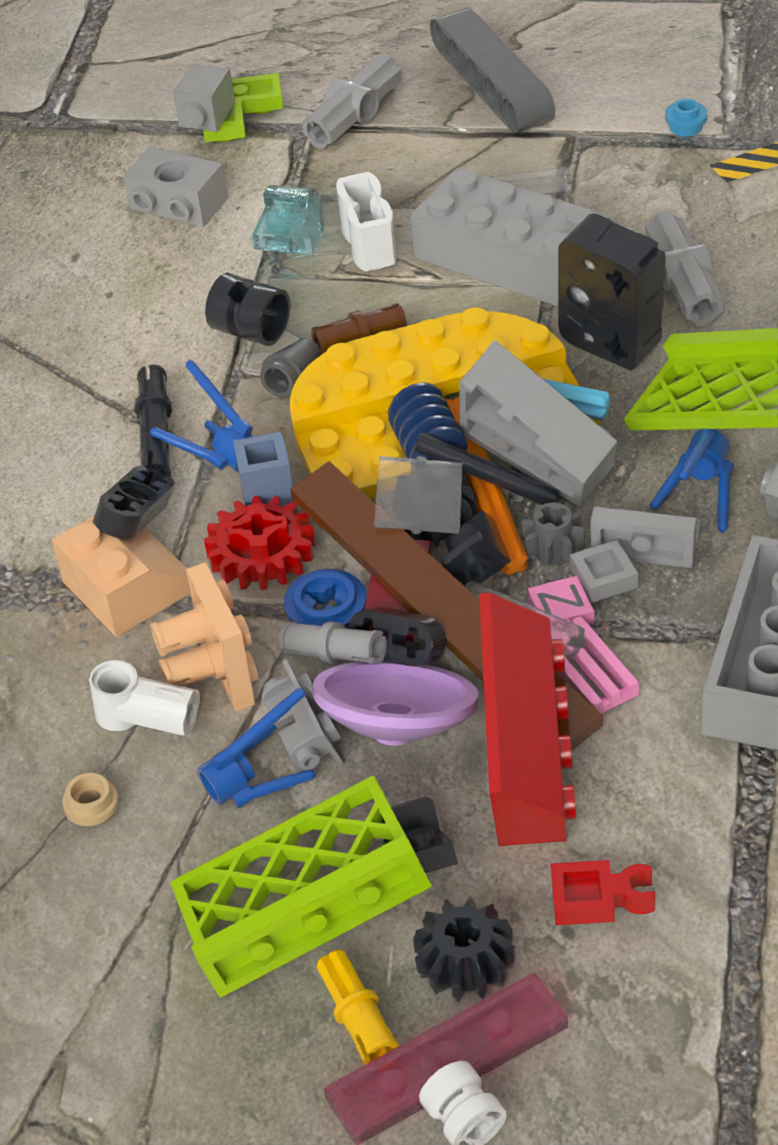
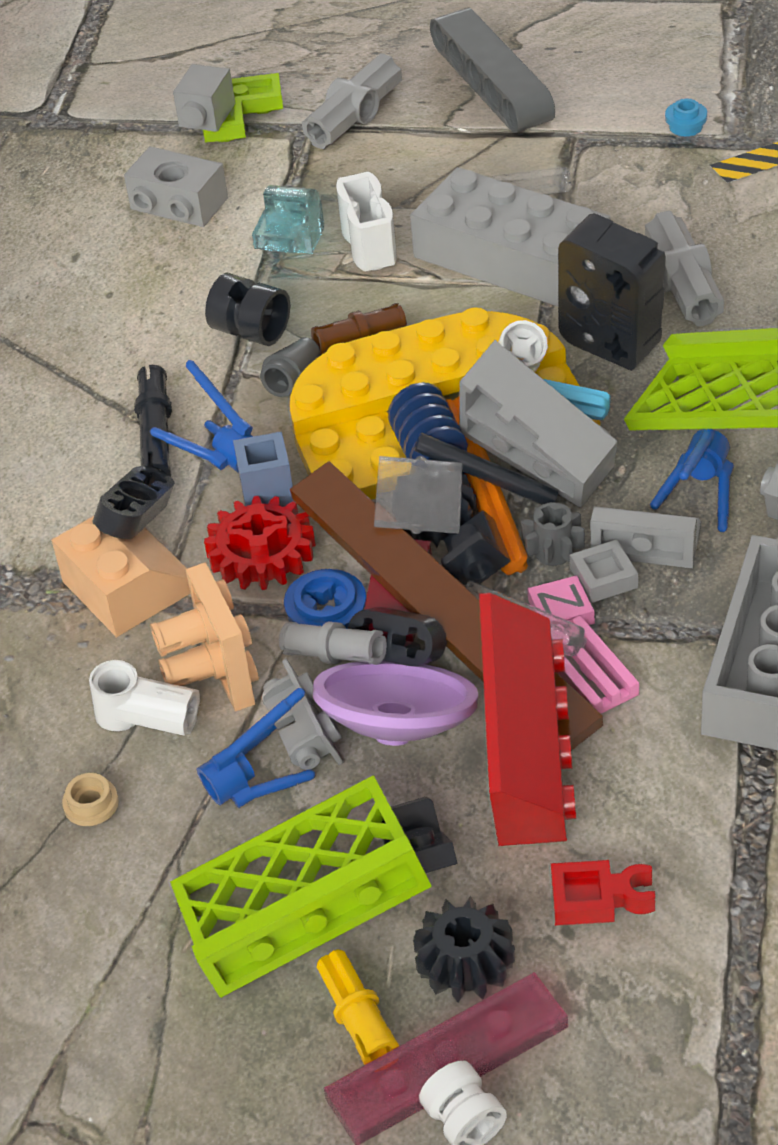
none -> white wheel [498,320,548,372]

